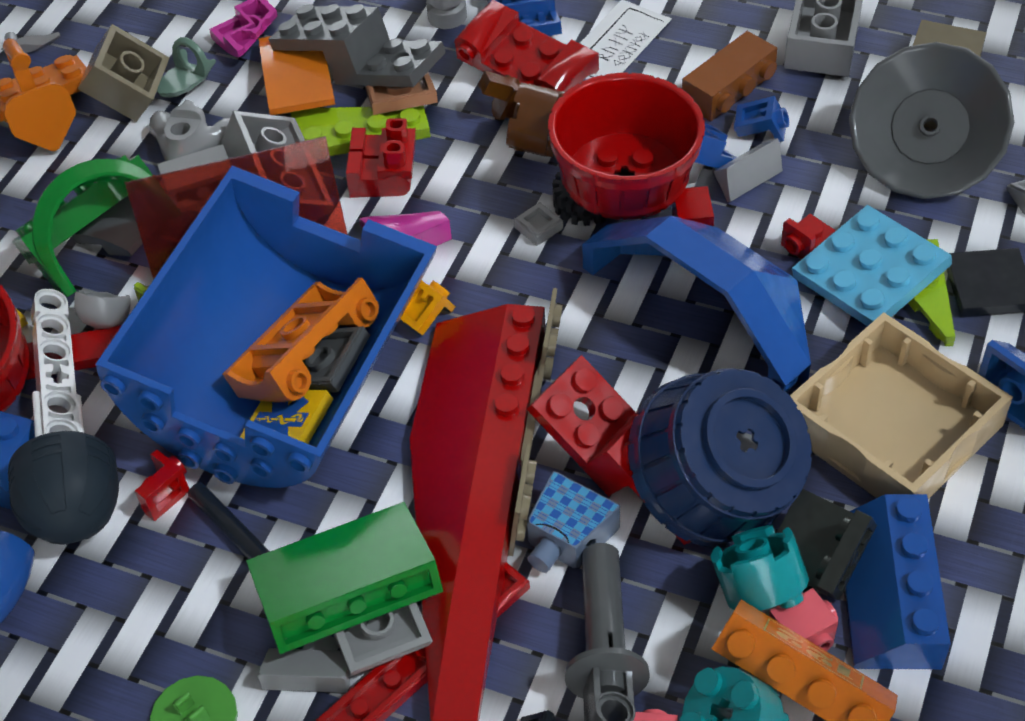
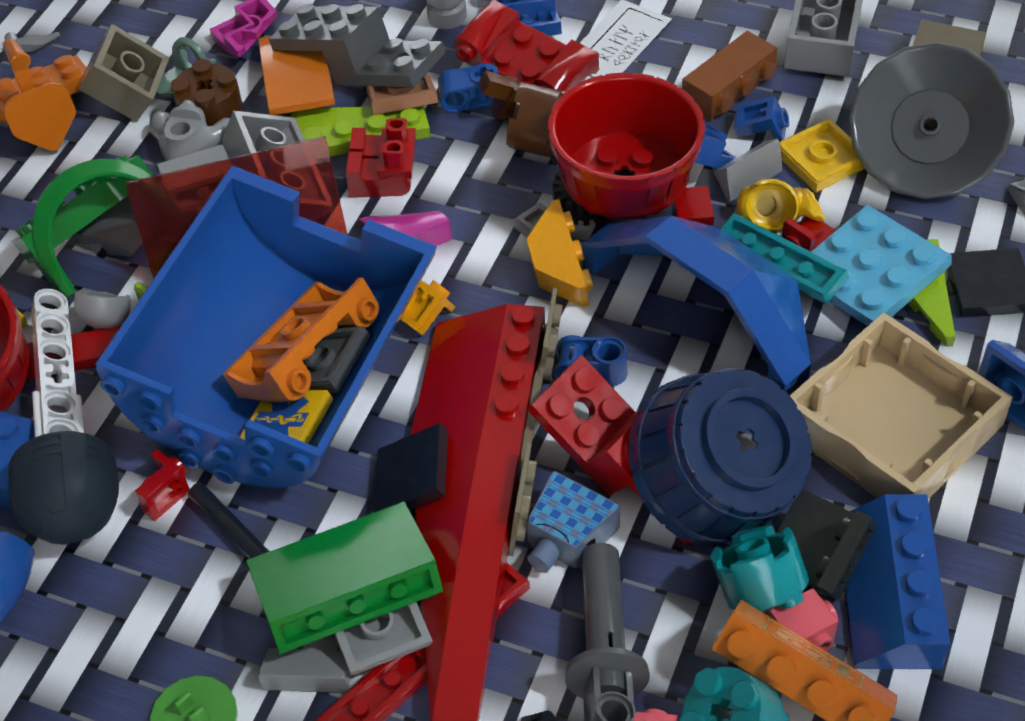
none -> reddish brown brick [171,59,243,126]
none -> black tile [373,423,448,513]
none -> blue piece [438,63,499,113]
none -> light orange slope [526,199,594,307]
none -> blue piece [553,335,628,387]
none -> teal tile [720,213,849,304]
none -> yellow hair [737,179,825,232]
none -> yellow tile [779,118,865,193]

